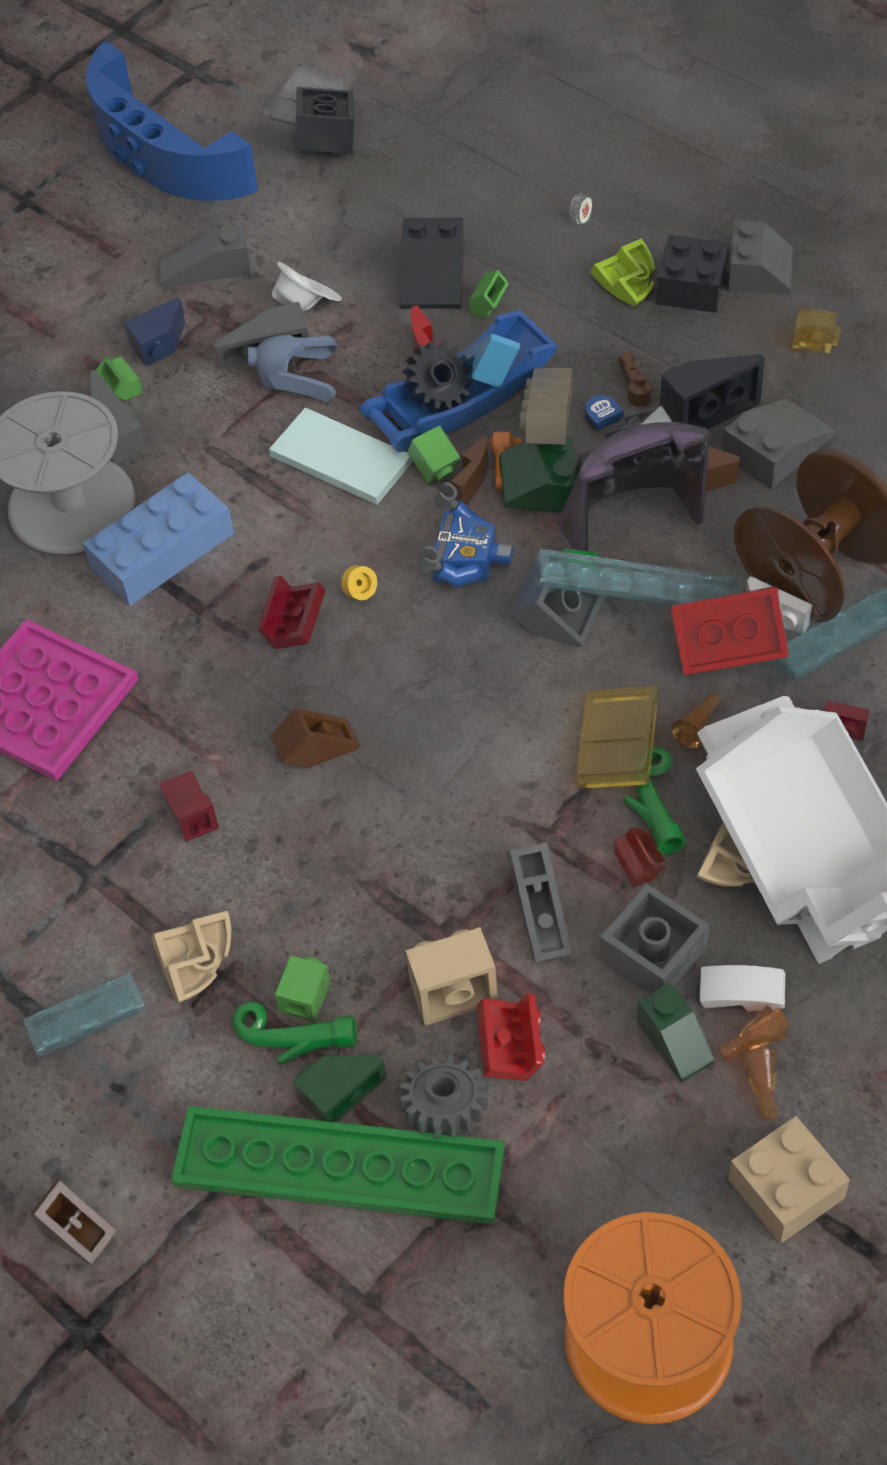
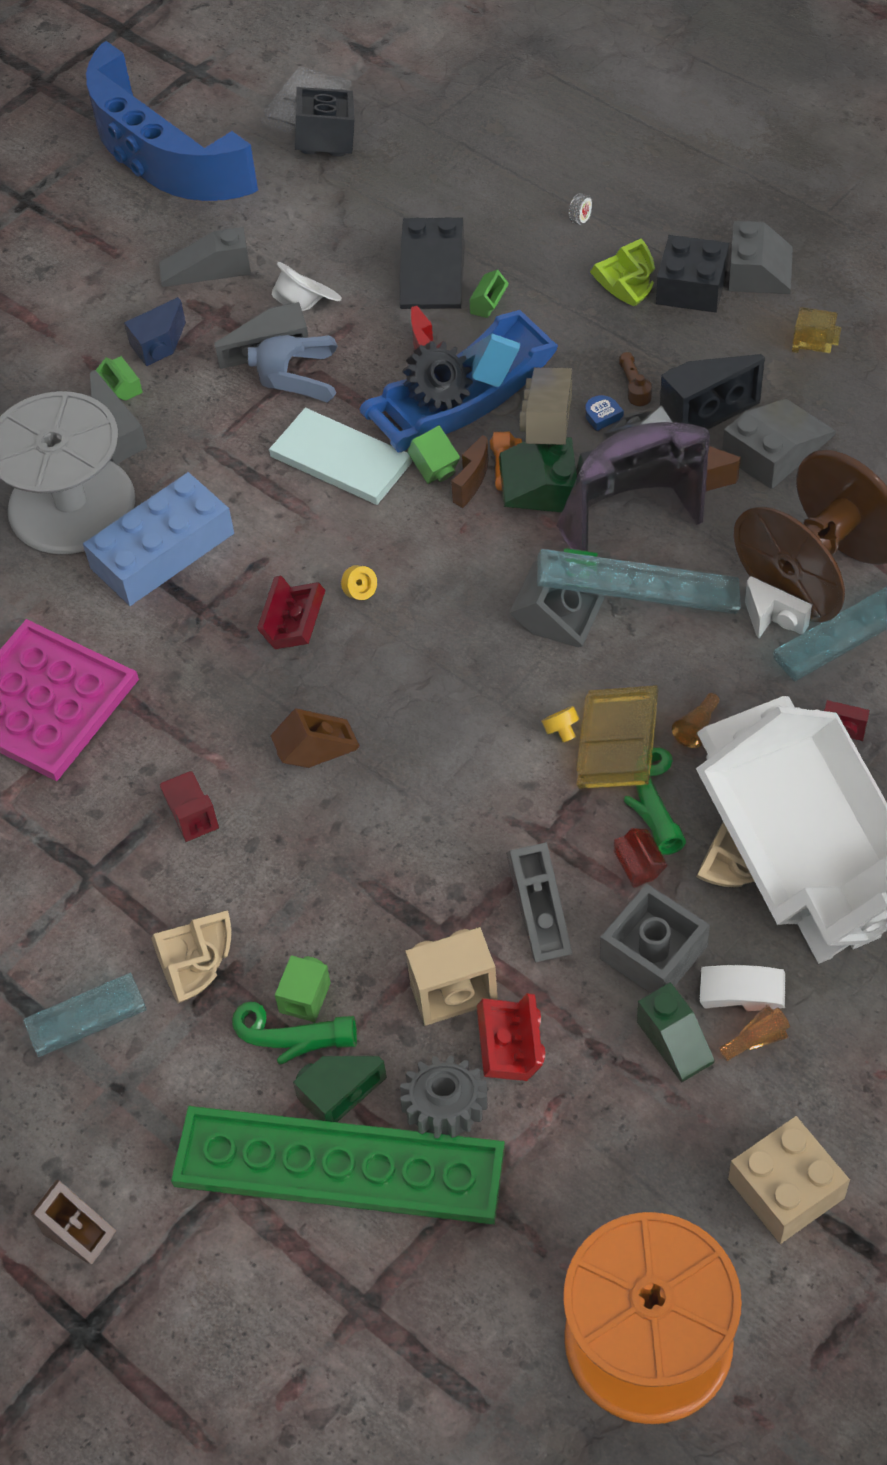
torso [418,482,513,587] -> none
red plate [671,586,789,675] -> none
clear orange cone [738,1044,778,1120] -> none
none -> yellow tile [541,706,579,742]

